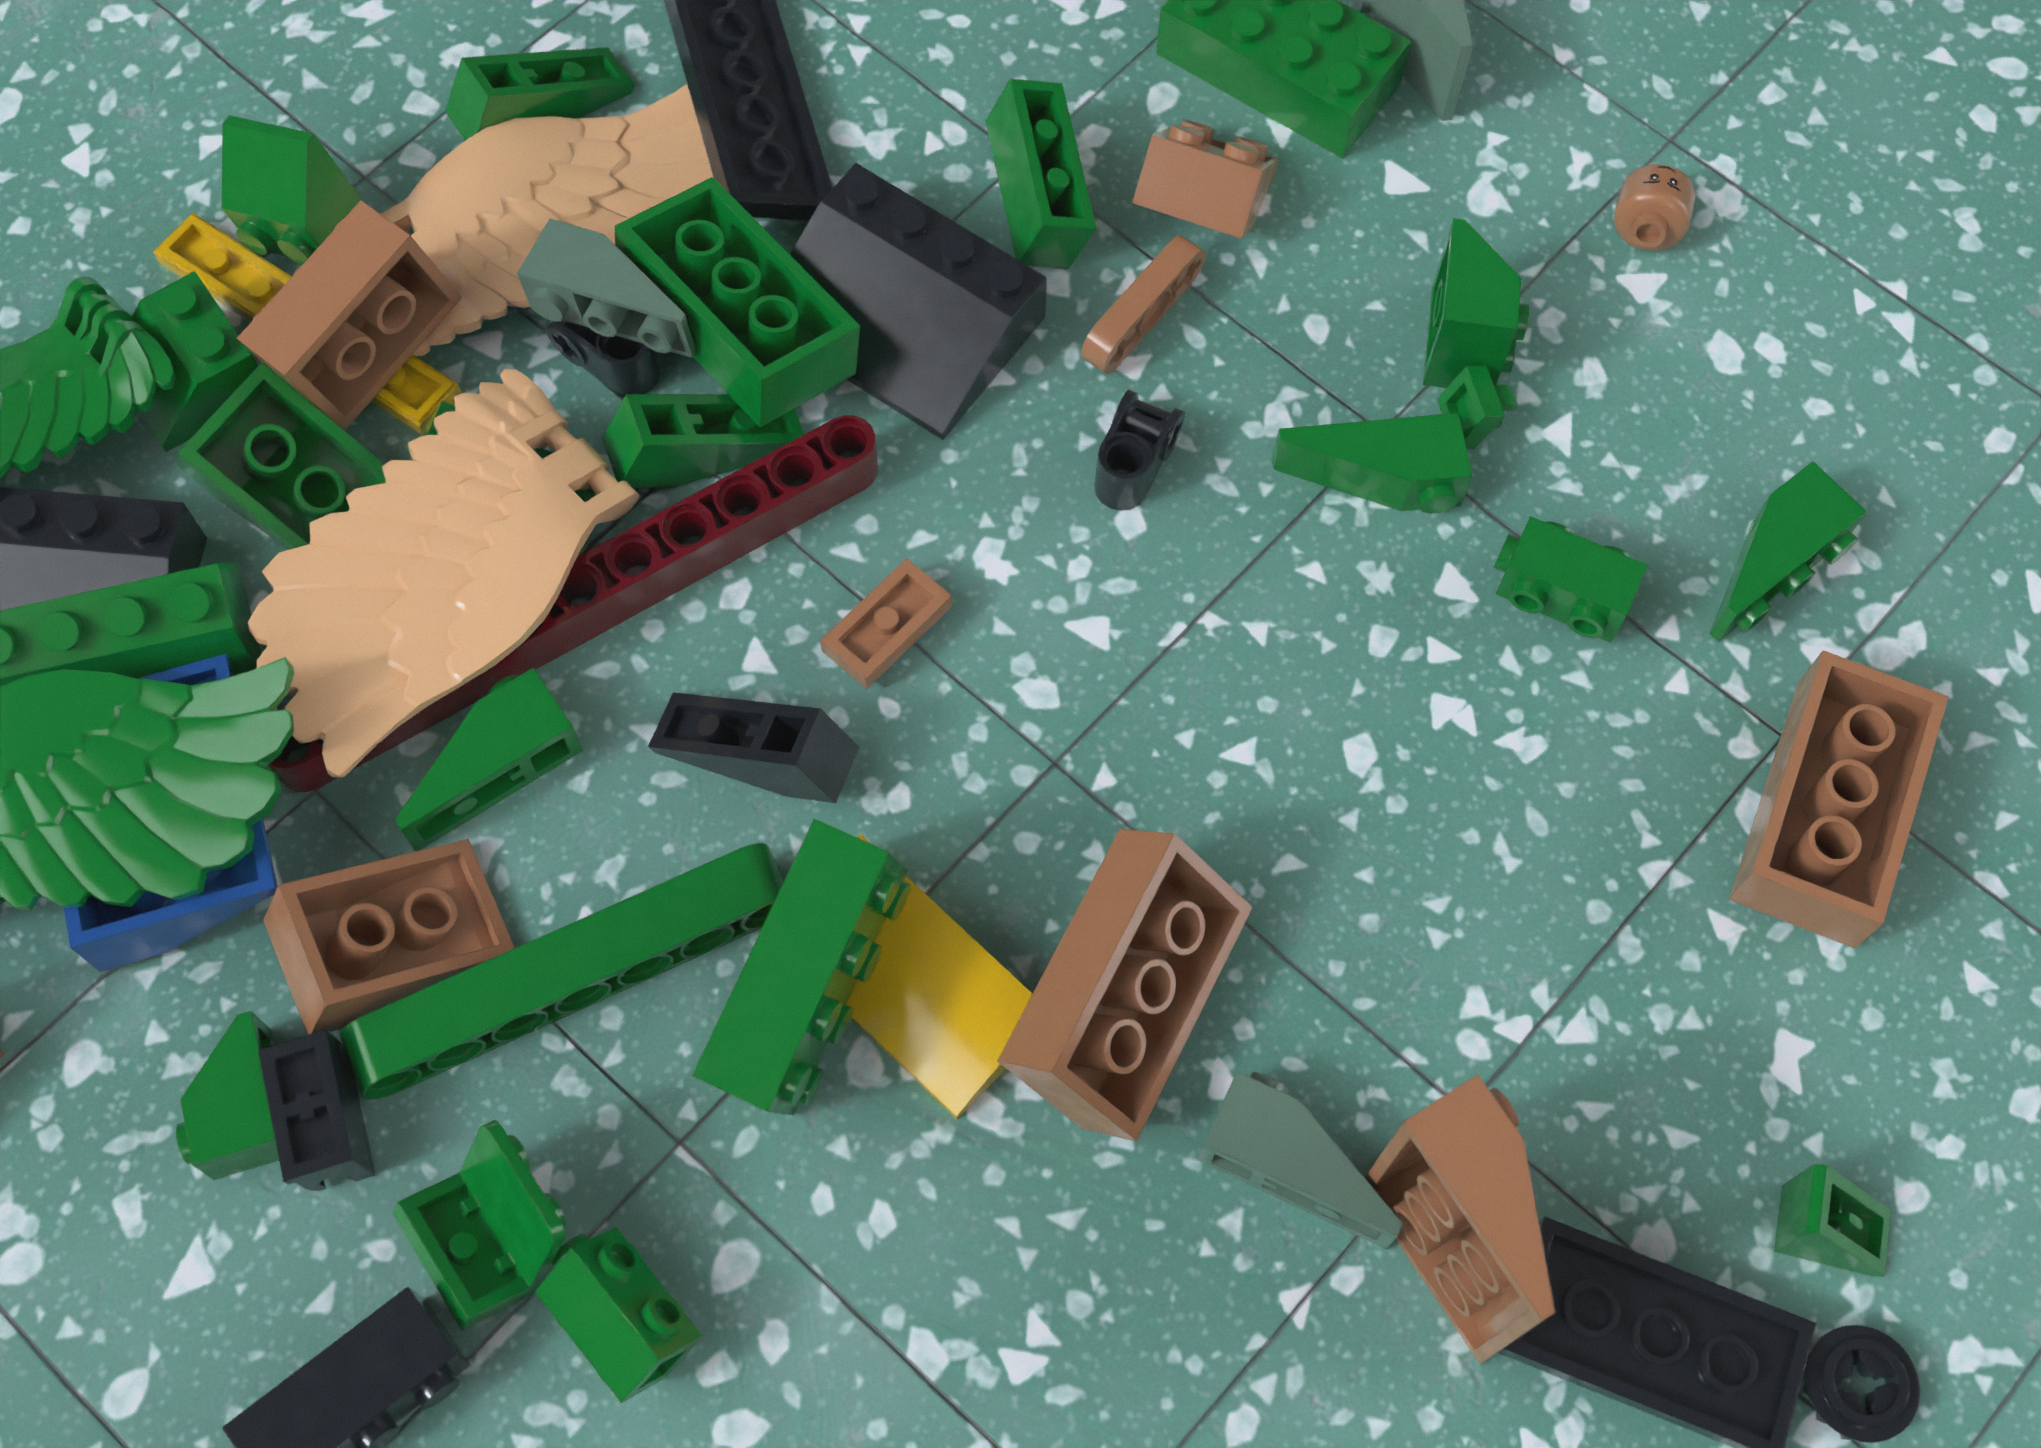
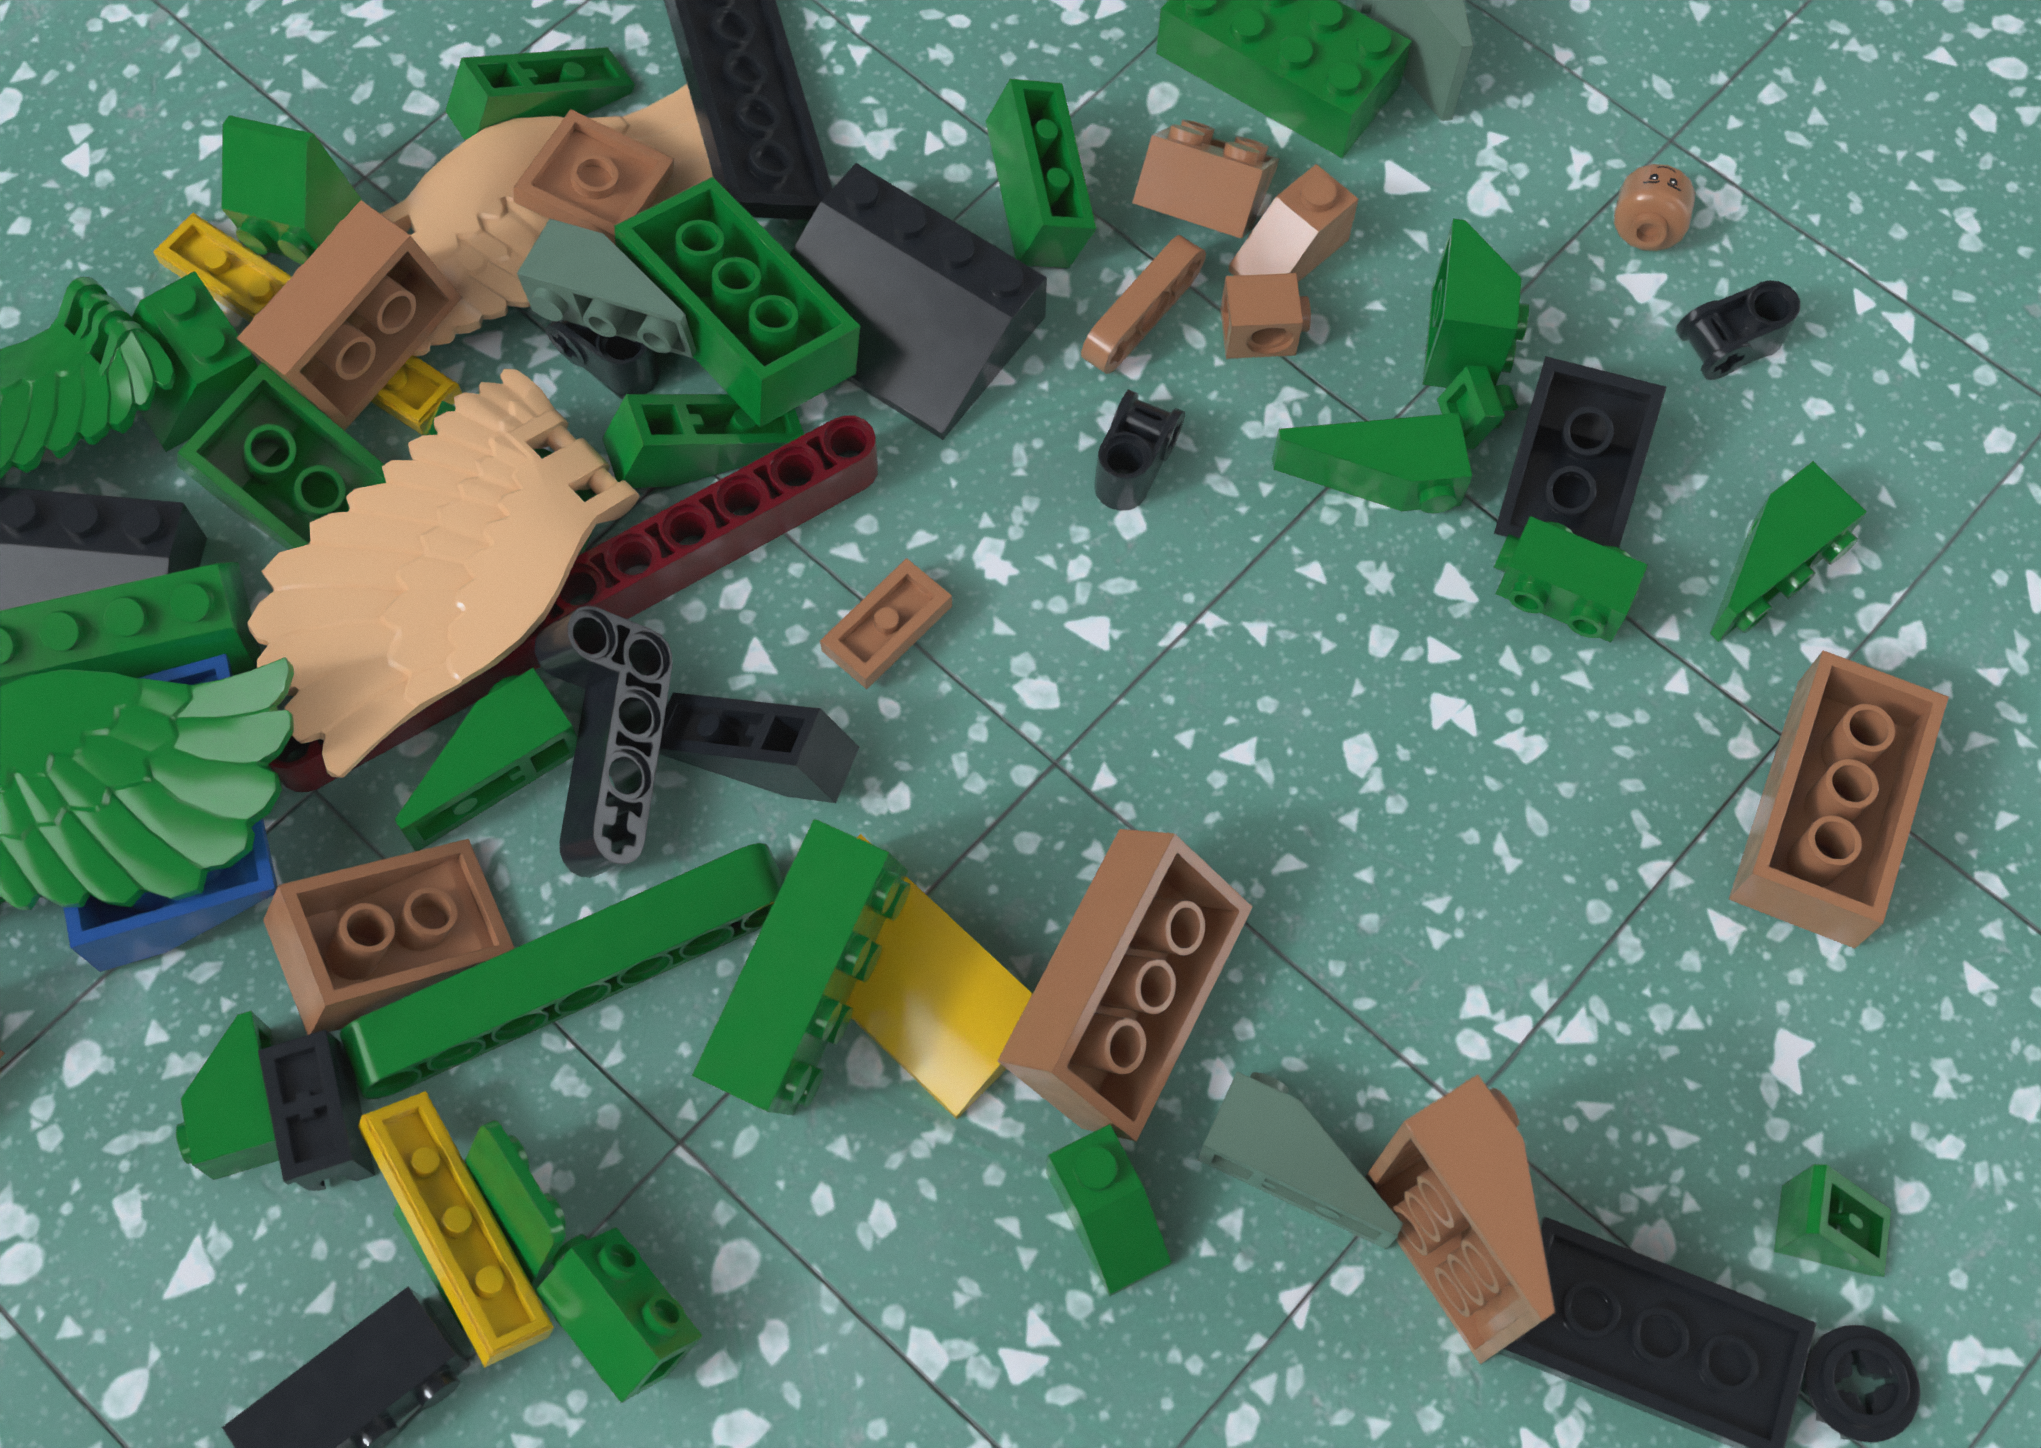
none -> yellow tile [358,1091,554,1367]
none -> nougat plate [514,109,674,245]
none -> black beam [535,606,673,878]
none -> green slope [1046,1124,1172,1296]
none -> nougat brick [1220,273,1311,359]
none -> nougat slope [1228,164,1359,282]
none -> black slope [1494,356,1667,548]
none -> black piece [1676,280,1801,380]

